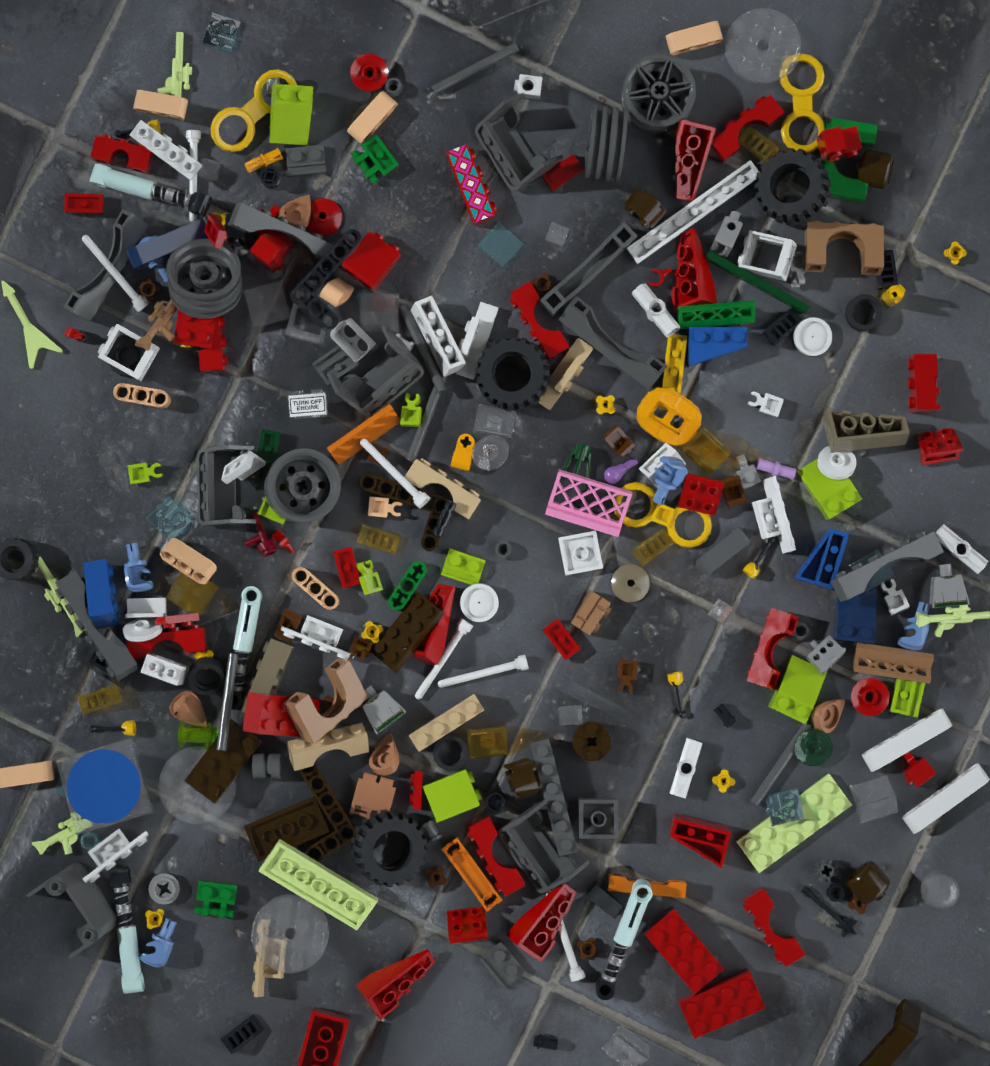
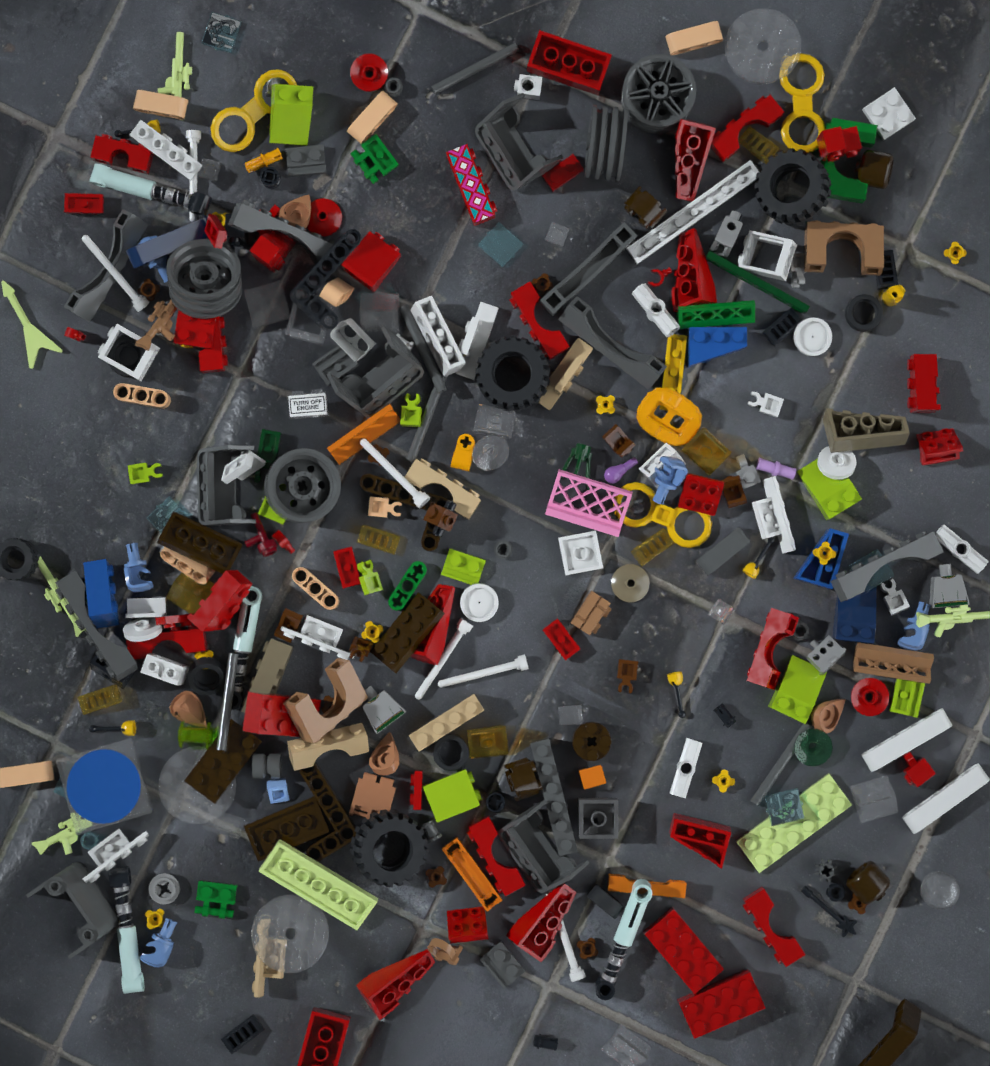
none -> dark brown plate [157,511,243,574]
none -> red wedge [187,570,252,632]
none -> light blue slope [267,778,290,804]
none -> reddish brown bracket [423,502,458,532]
none -> medium nougat piece [427,938,463,965]
none -> red brick [527,30,612,96]
none -> orange panel [578,765,606,790]
none -> yellow plate [813,542,836,565]
none -> white plate [862,87,916,141]

